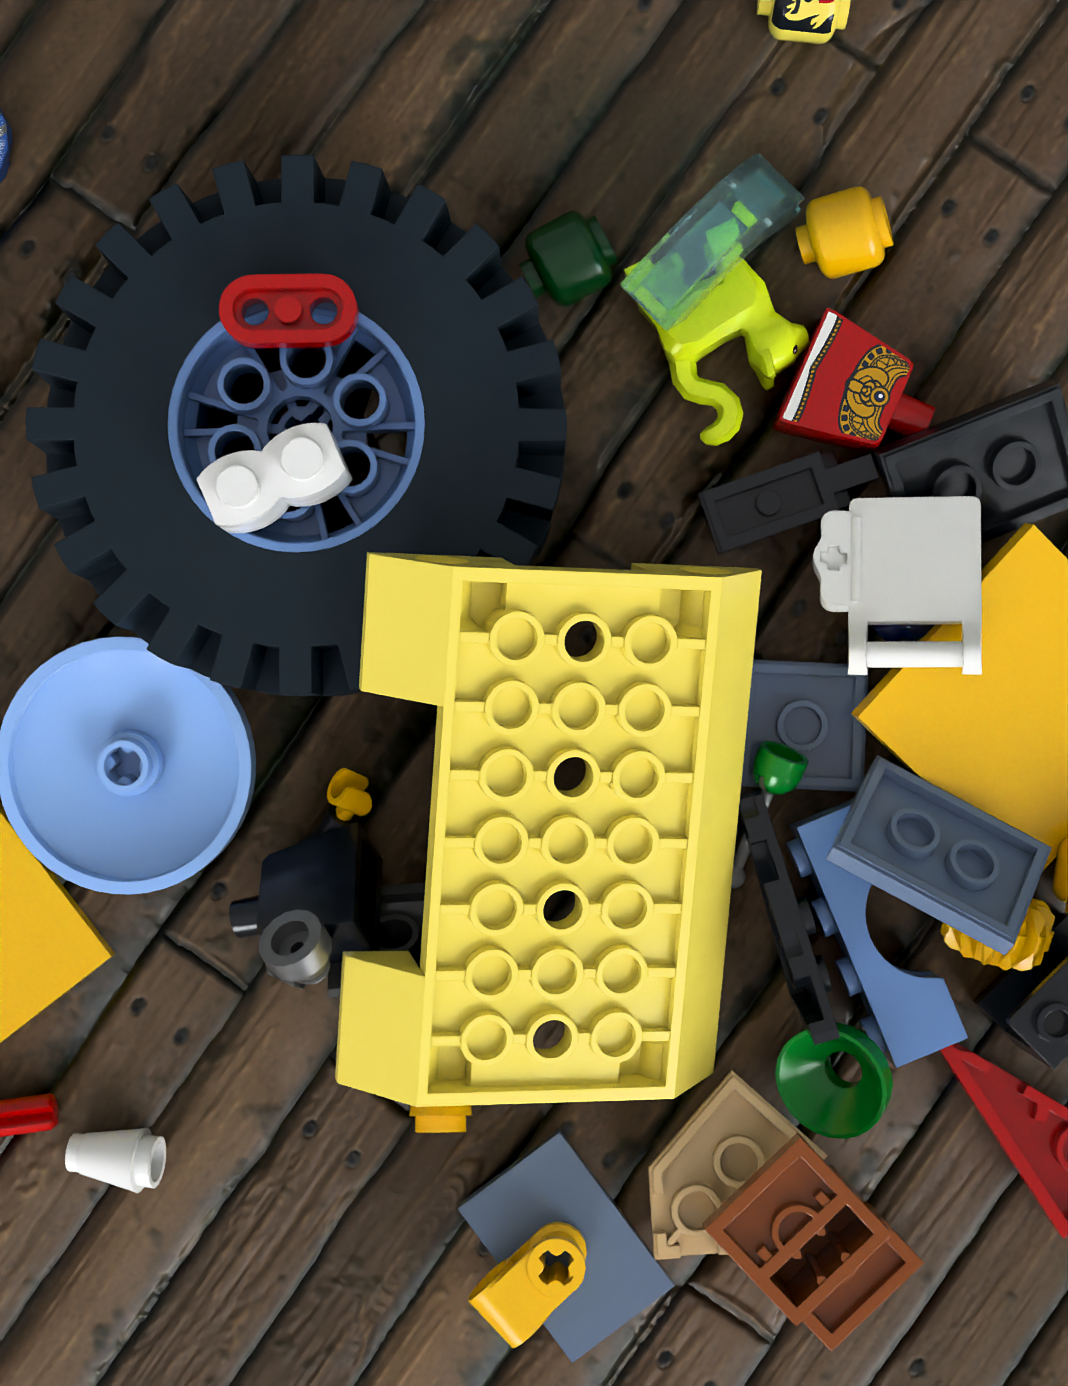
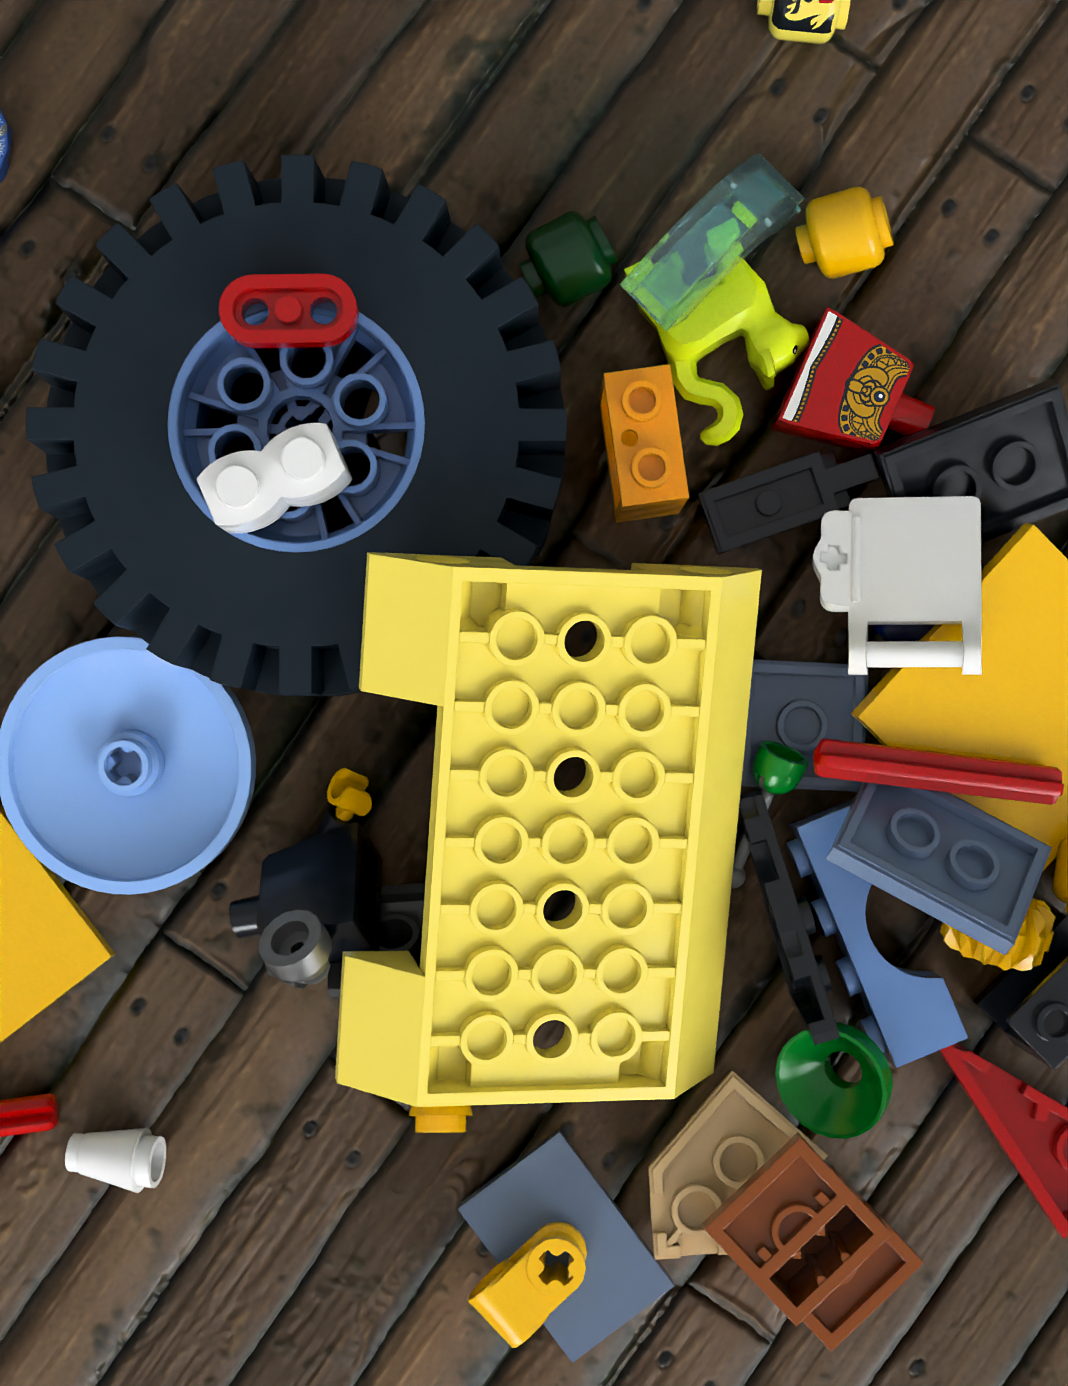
none -> light orange window [598,364,689,523]
none -> red axle [813,738,1064,805]

